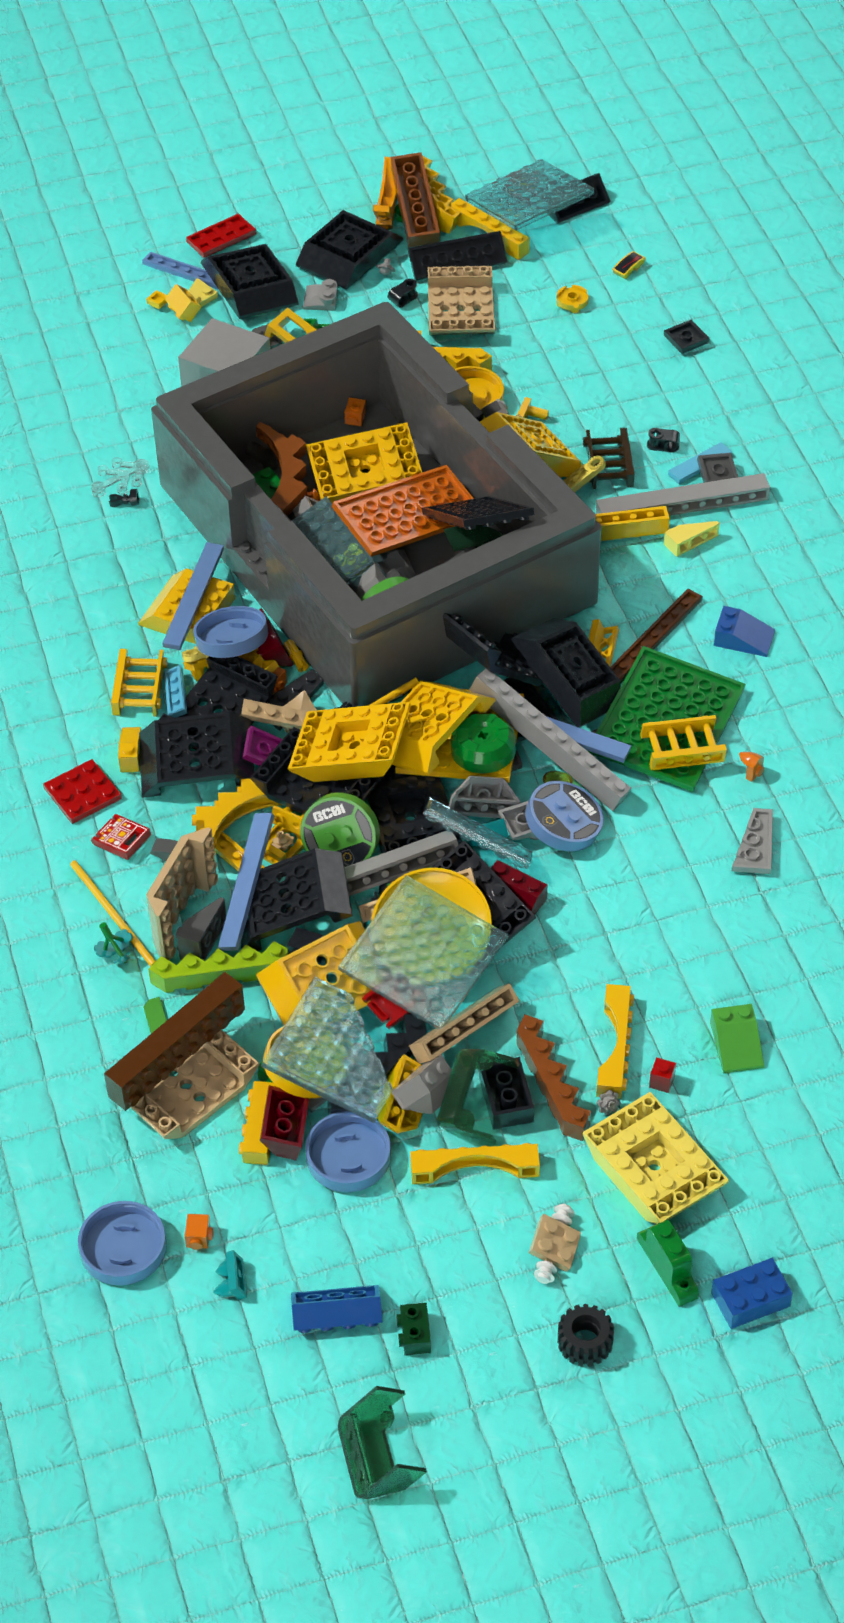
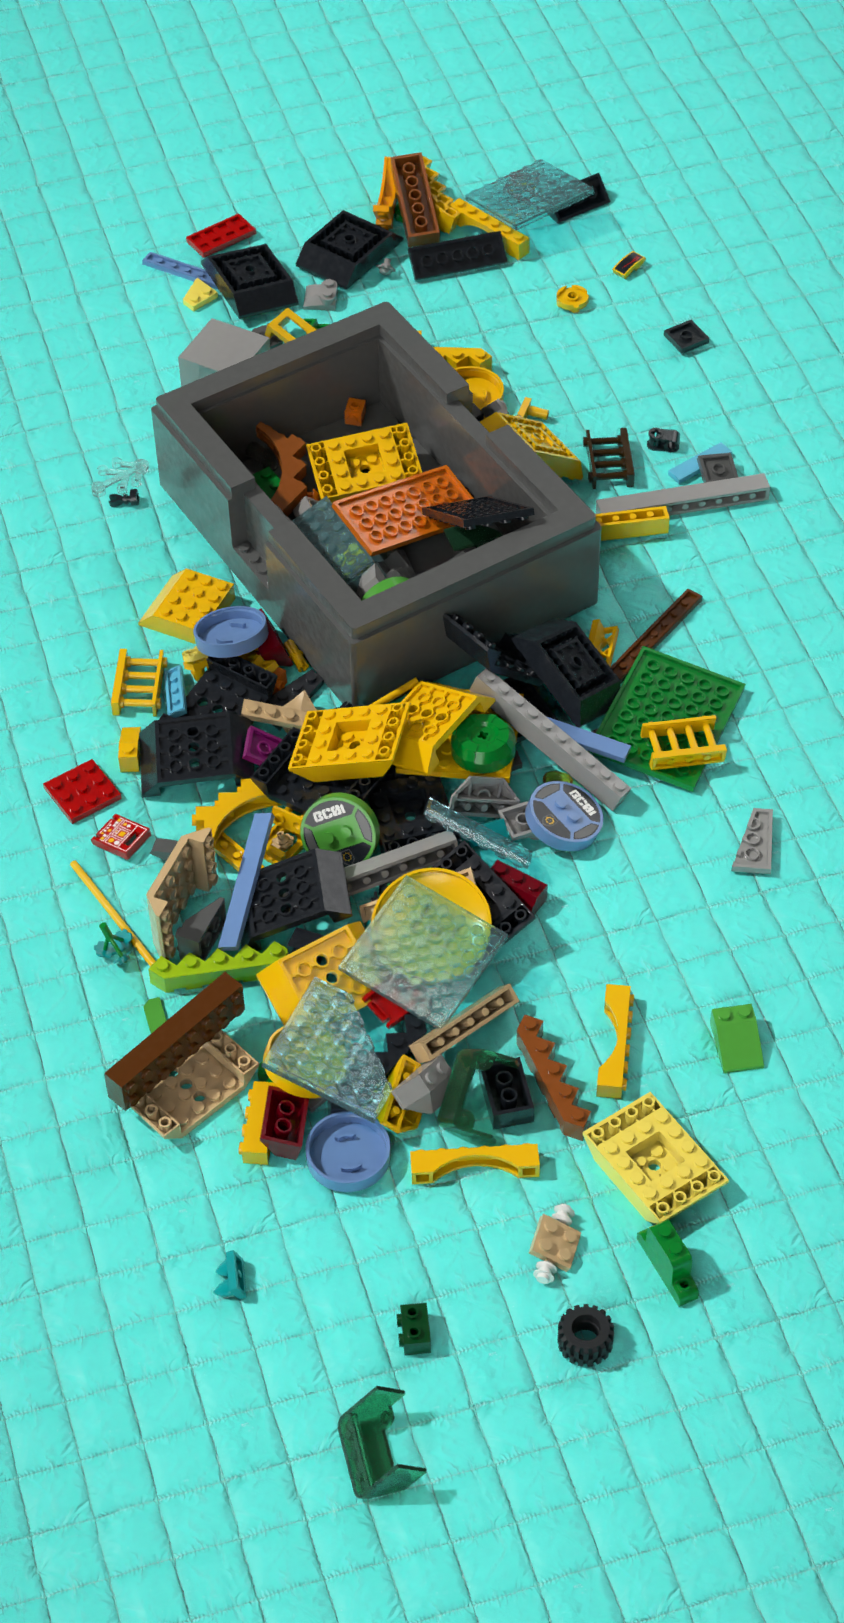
medium blue piece [78,1201,166,1285] -> none
yellow plate [146,290,168,309] -> none
medium blue tile [162,542,224,650] -> none
yellow brick [165,284,202,322] -> none
orange brick [185,1214,213,1250] -> none
blue slope [291,1285,382,1333] -> none
black piece [387,279,418,307] -> none
tan slope [428,266,495,335] -> none
light yellow plate [563,456,606,492] -> none
light grey plant [597,1090,621,1115] -> none
red brick [649,1057,676,1093] -> none
light yellow slope [664,521,720,557] -> none
blue brick [711,1258,793,1329] -> none
blue slope [714,606,775,657] -> none
orange plate [739,752,764,782] -> none

